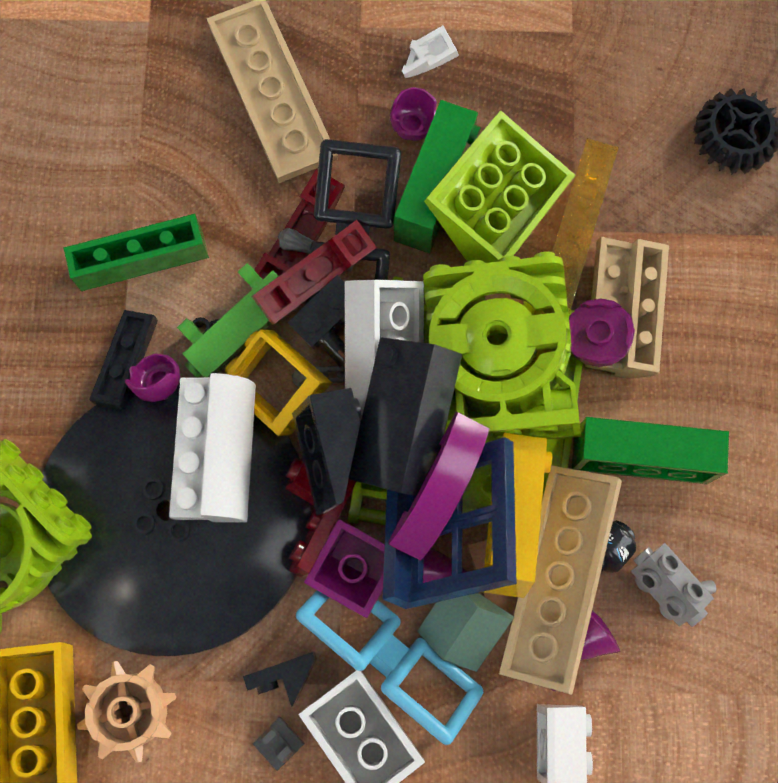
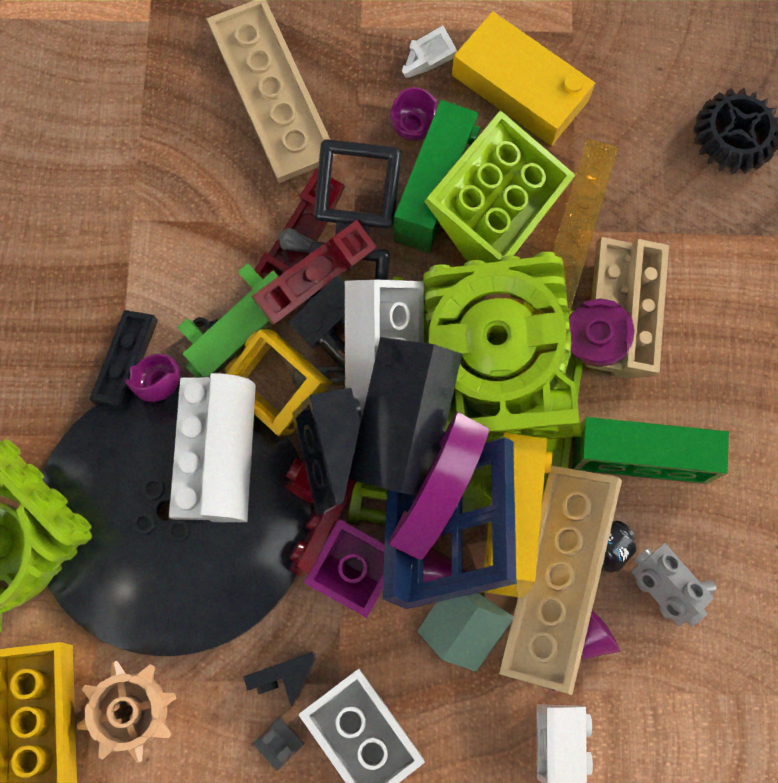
green brick [63,214,209,291] -> none
medium azure bar [296,591,484,745] -> none
none -> yellow brick [452,11,595,146]

